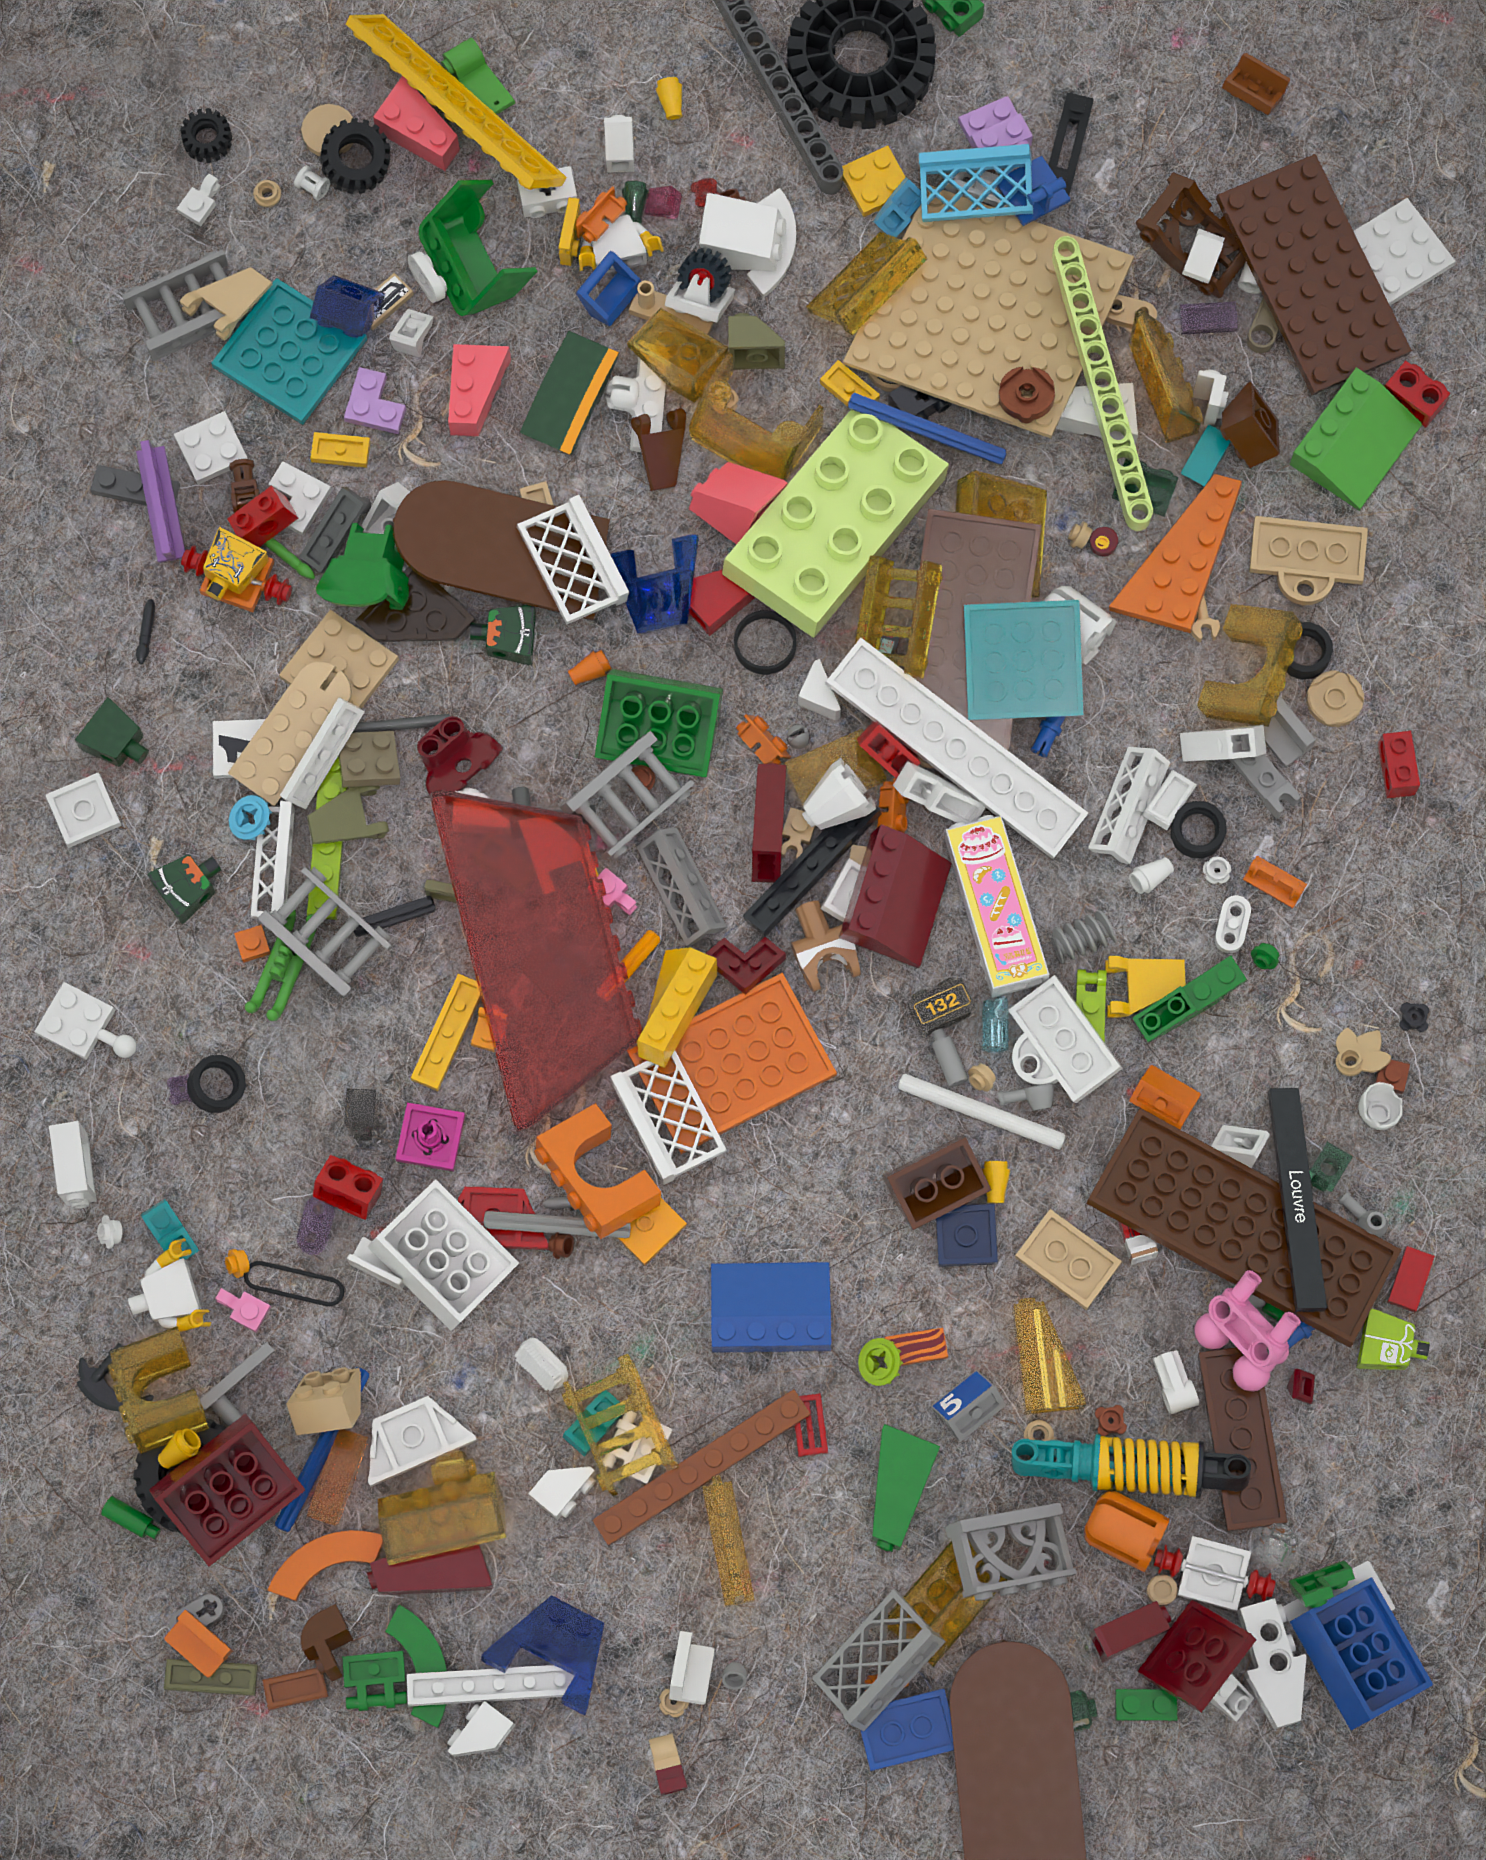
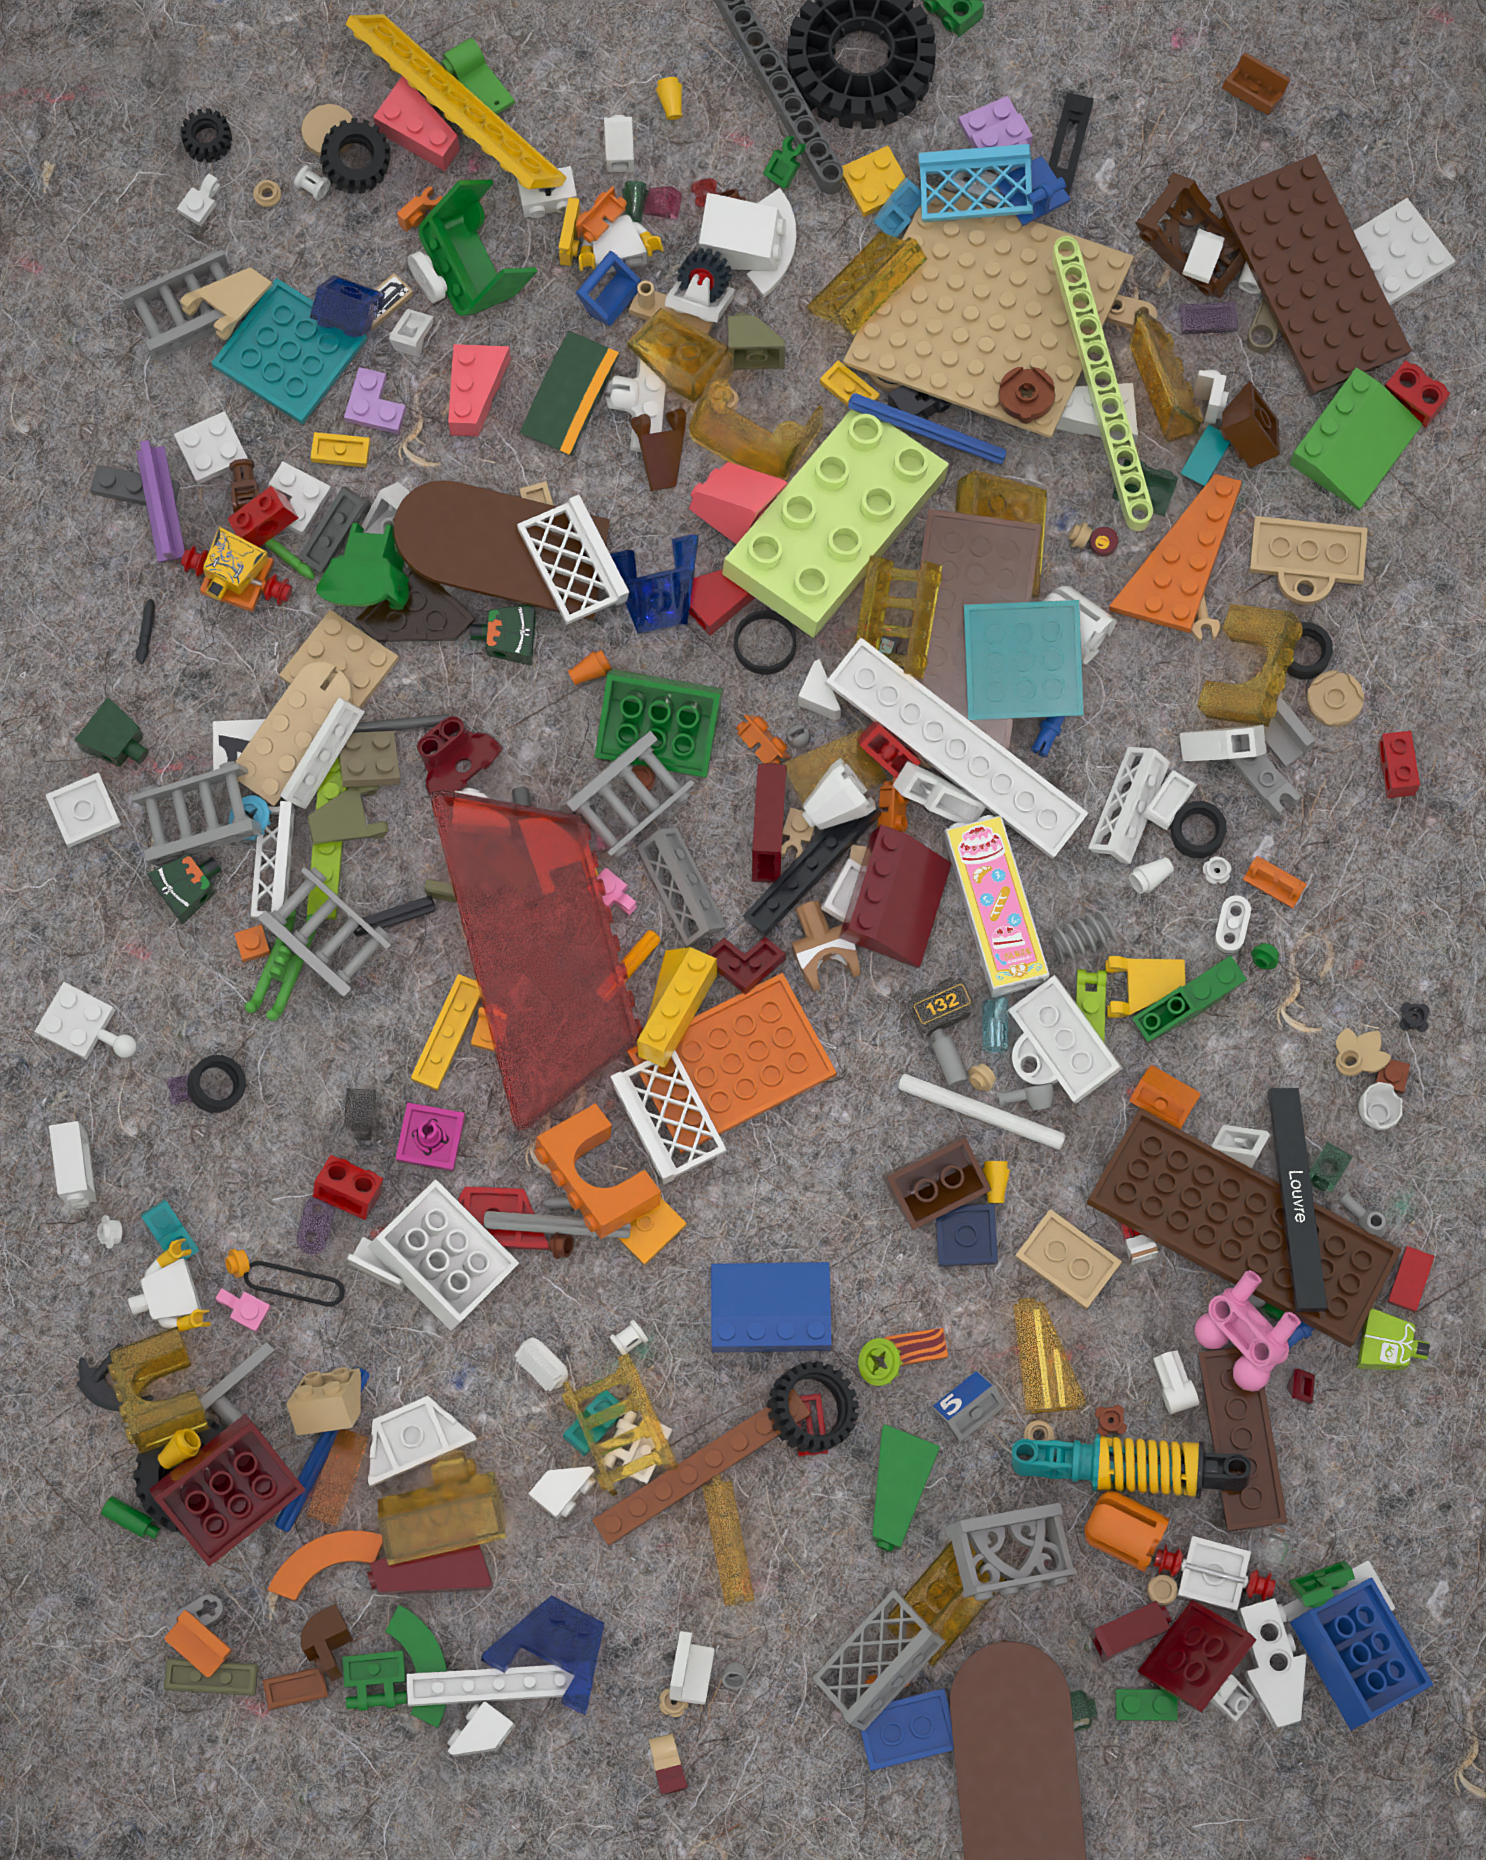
none -> light grey fence [131,761,262,866]
none -> orange plate [397,186,443,232]
none -> white bush [609,1319,649,1358]
none -> green plate [763,135,806,189]
none -> black tyre [767,1361,859,1453]

